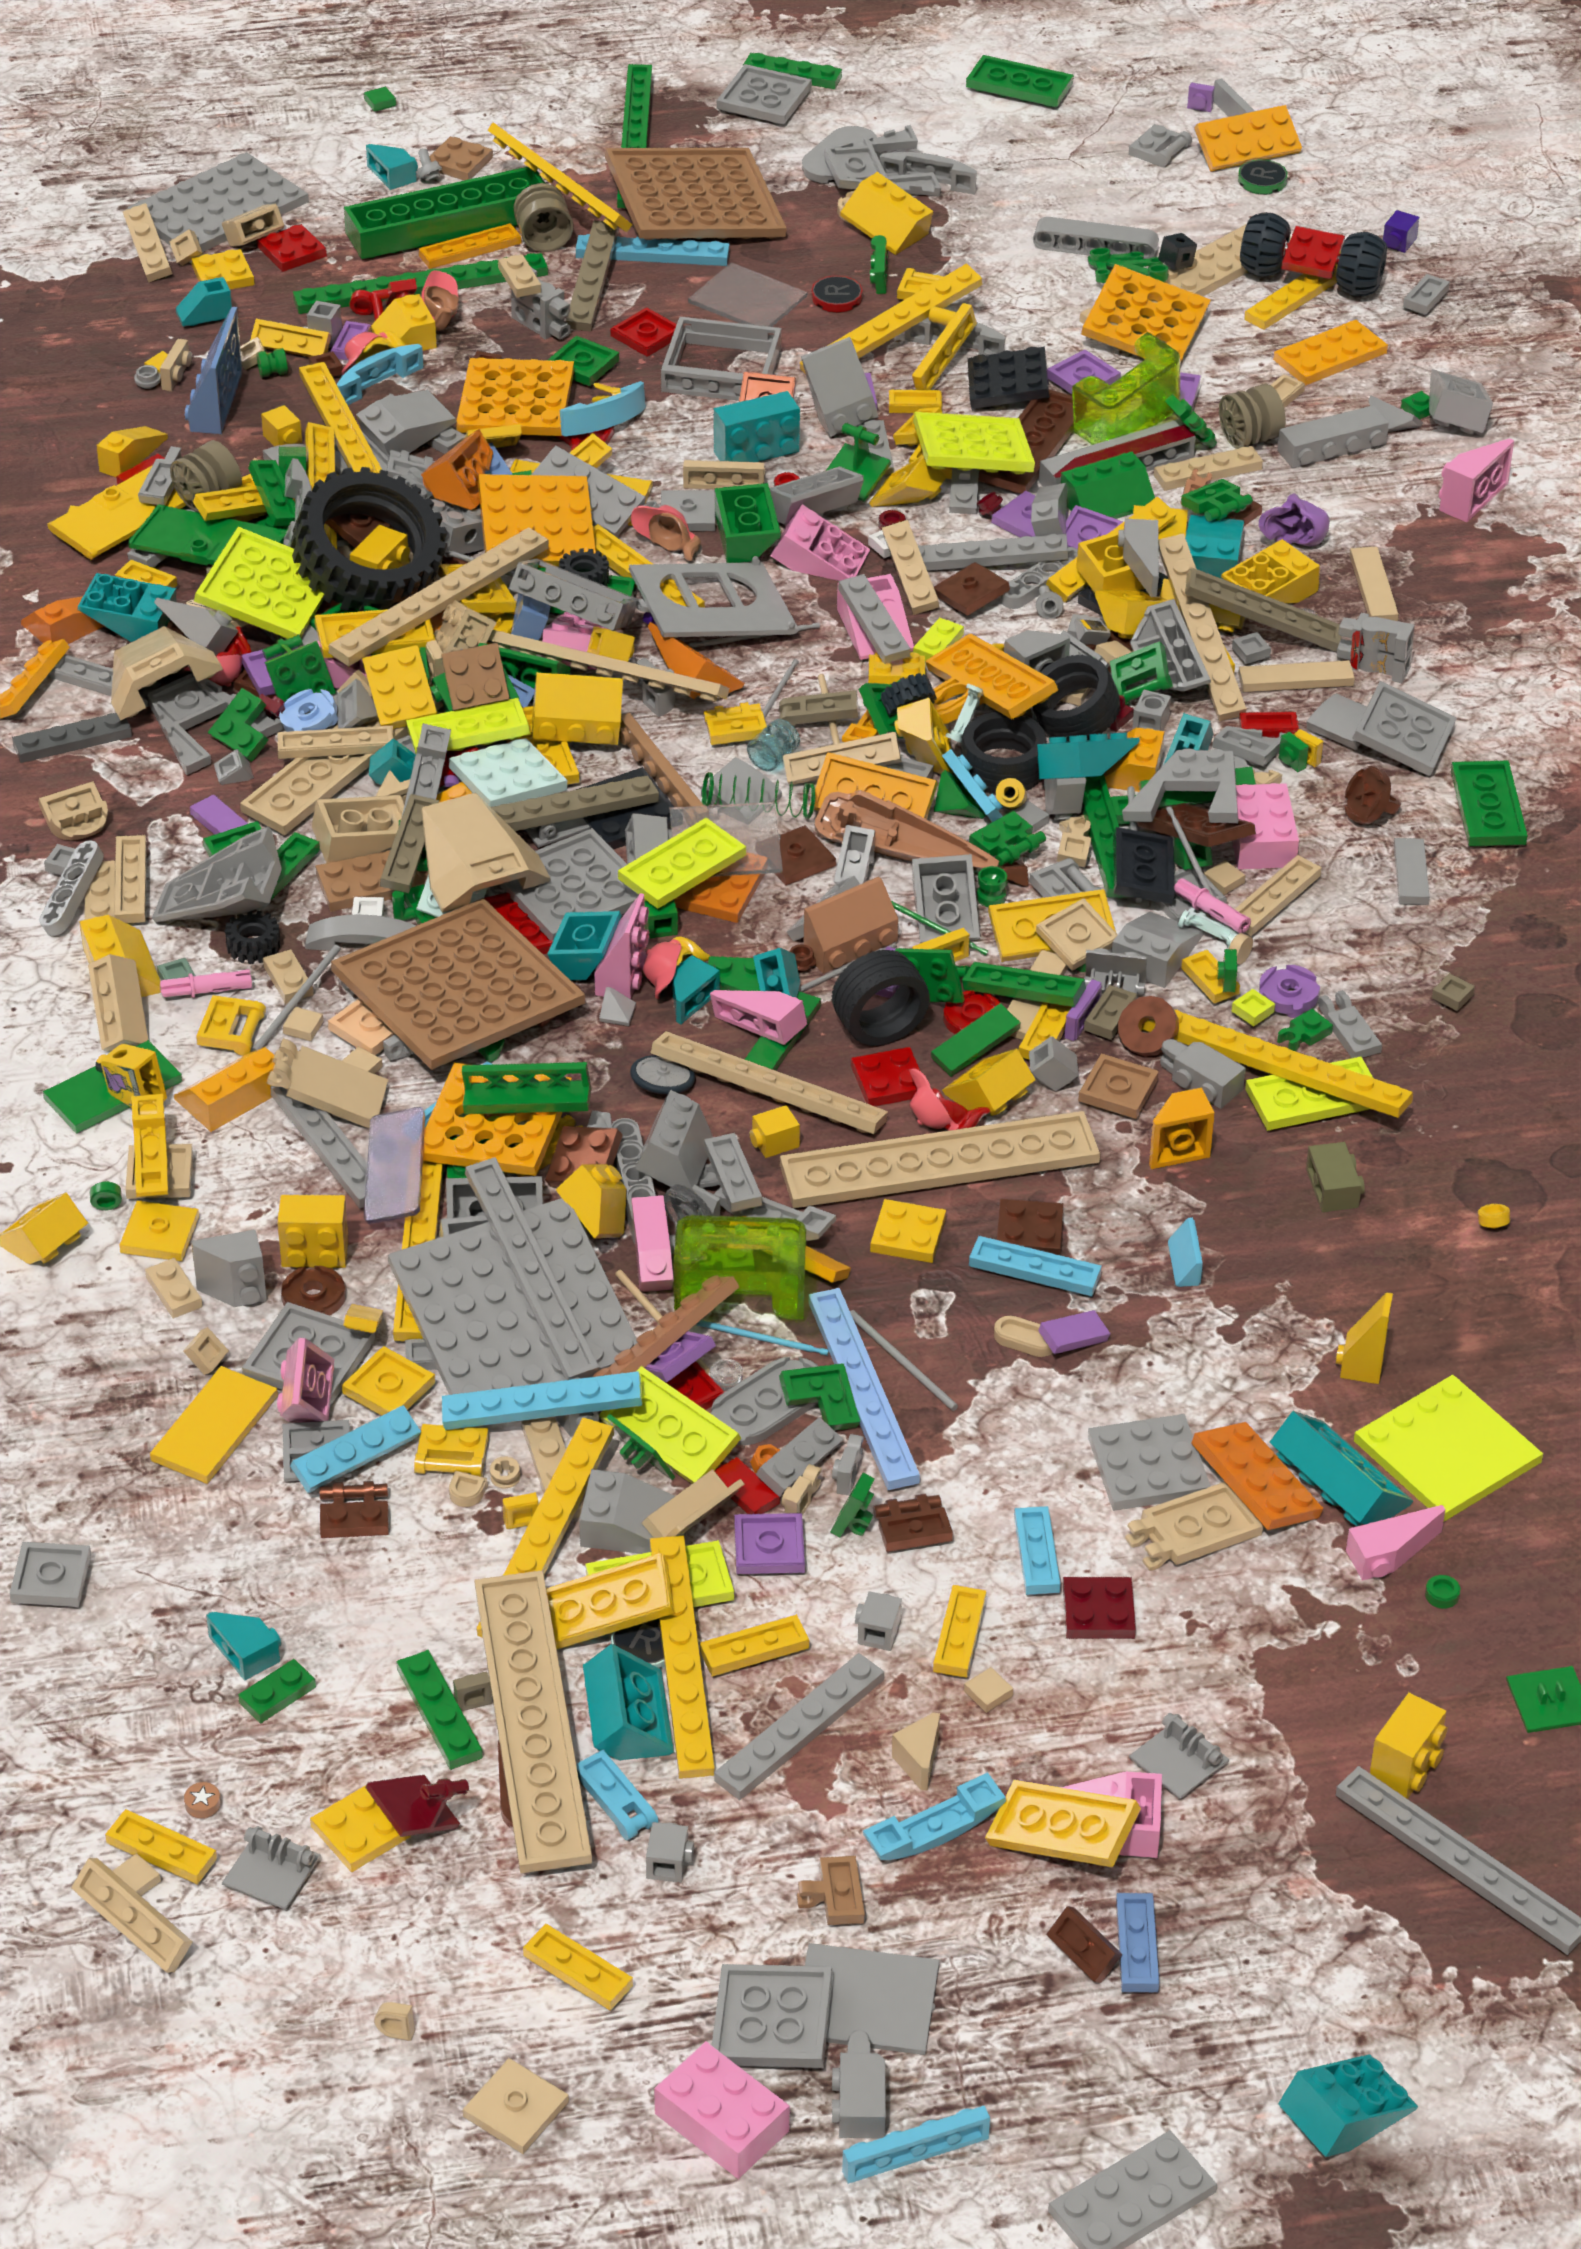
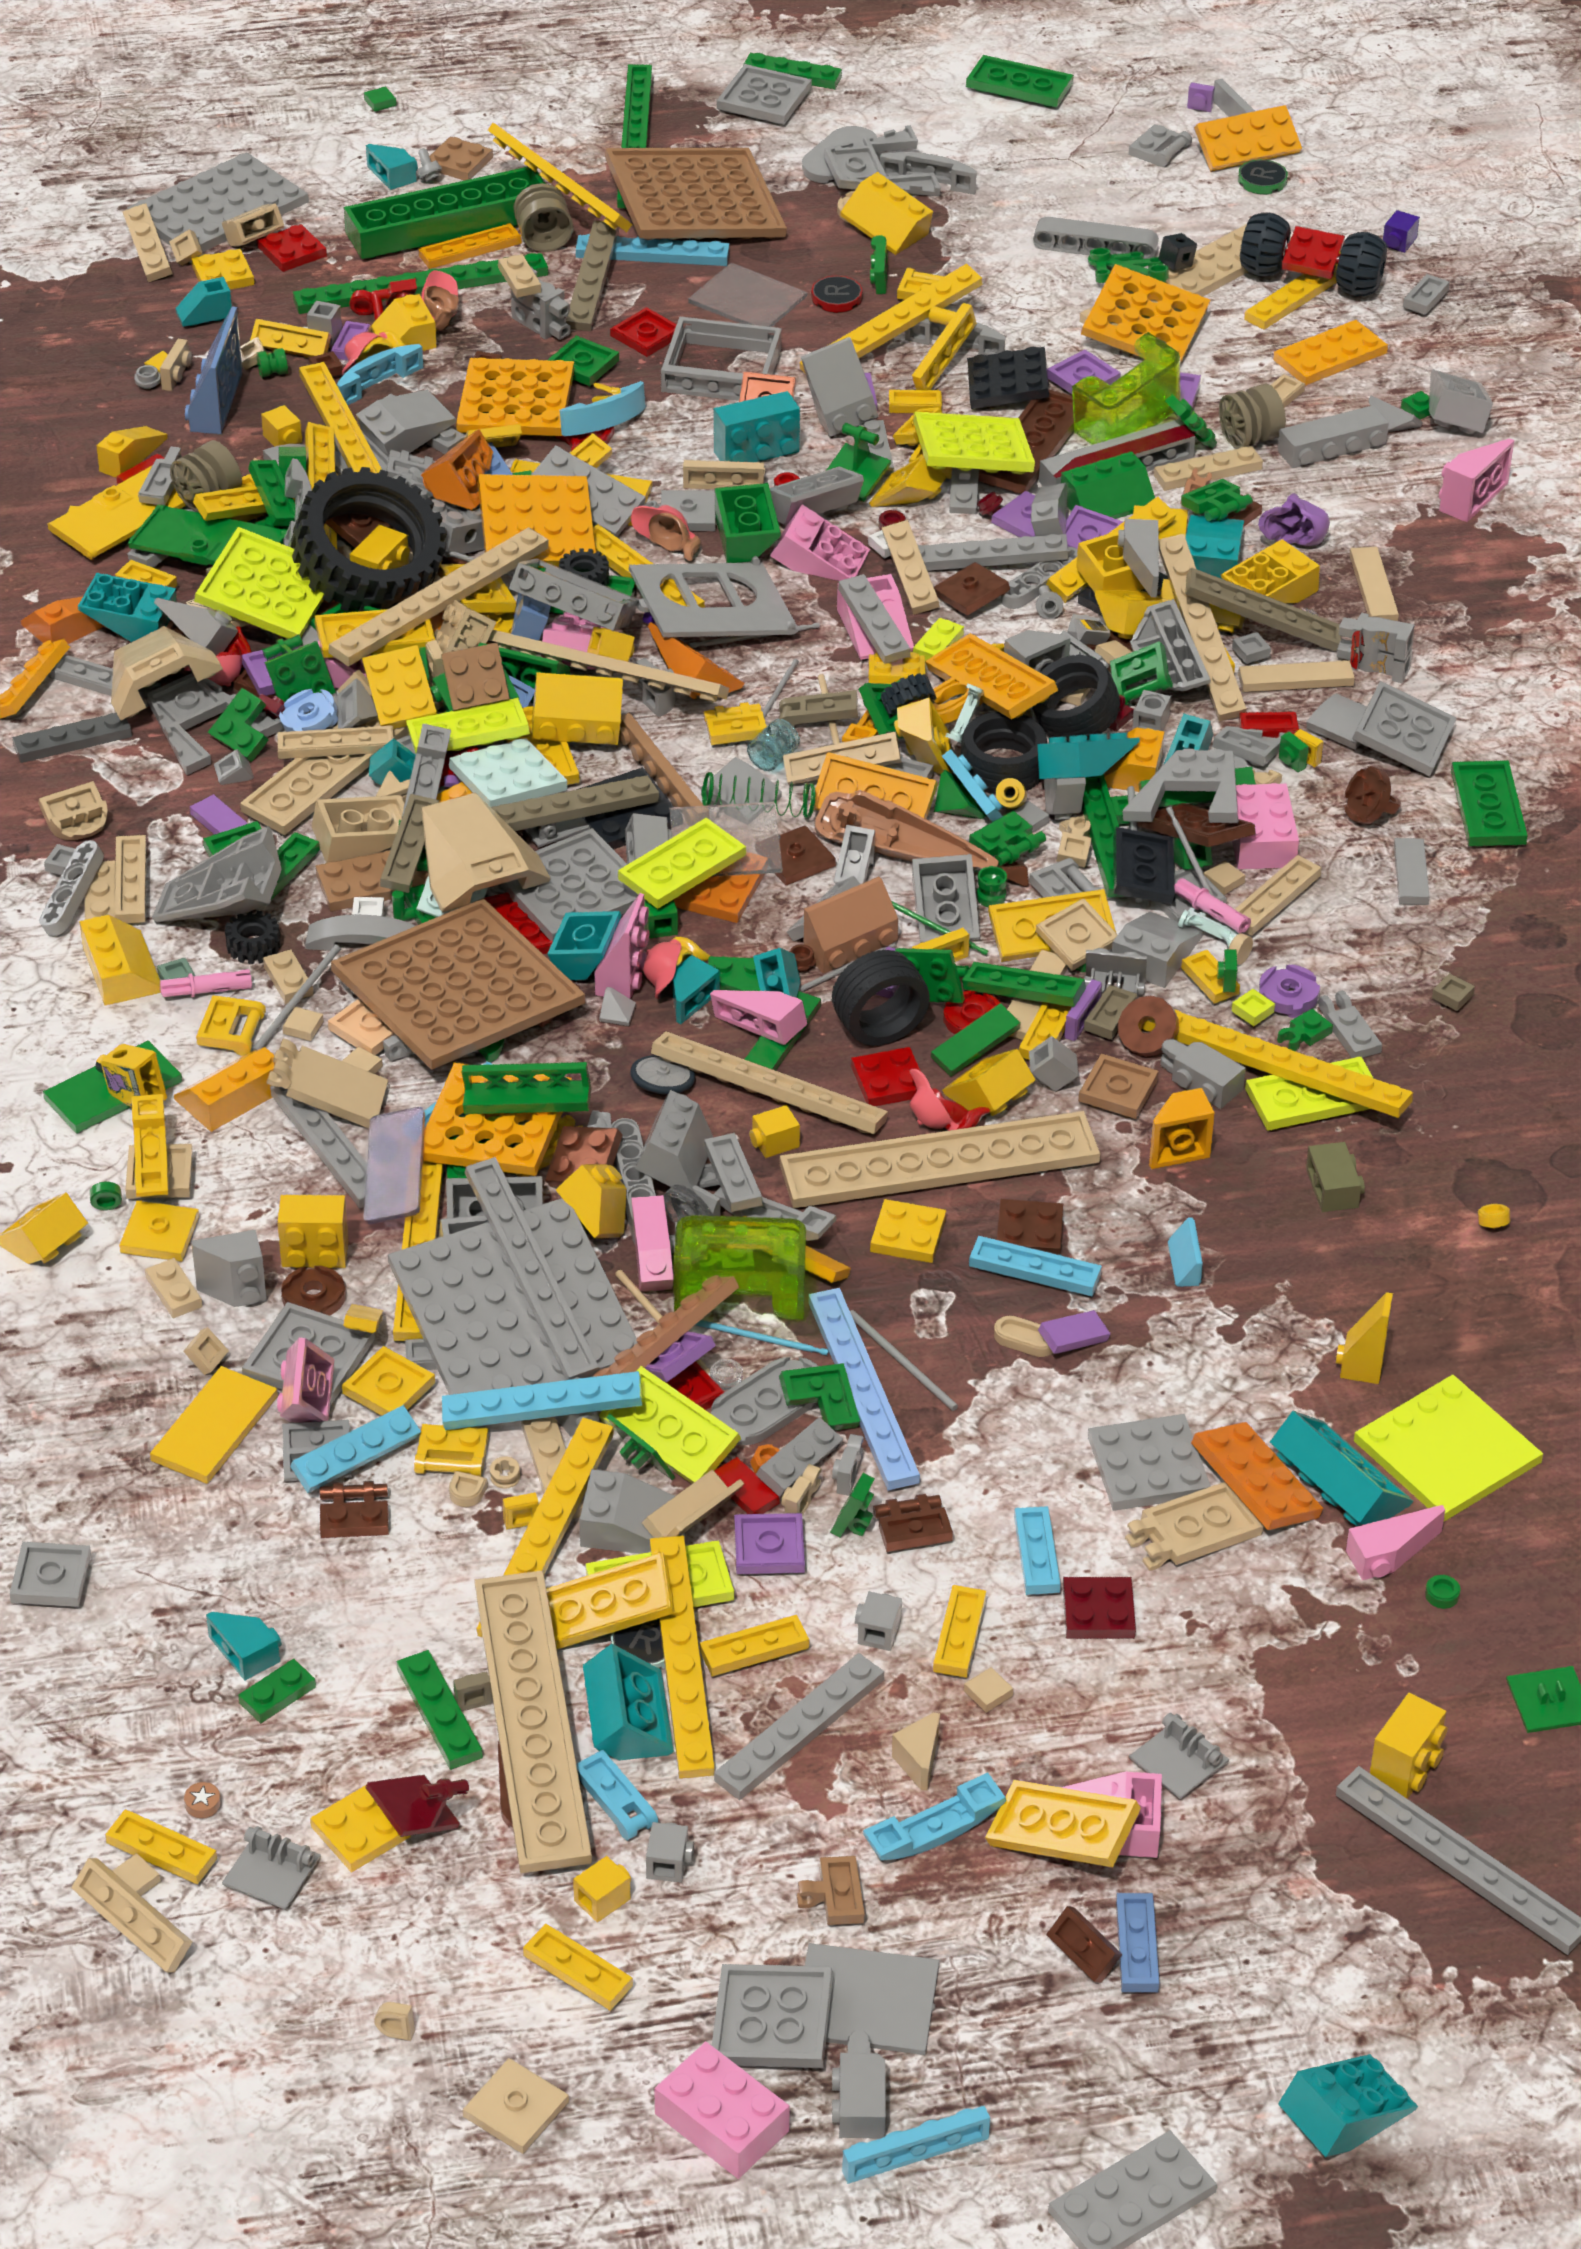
tan panel [88,954,148,1052] -> none
none -> yellow brick [573,1855,631,1923]

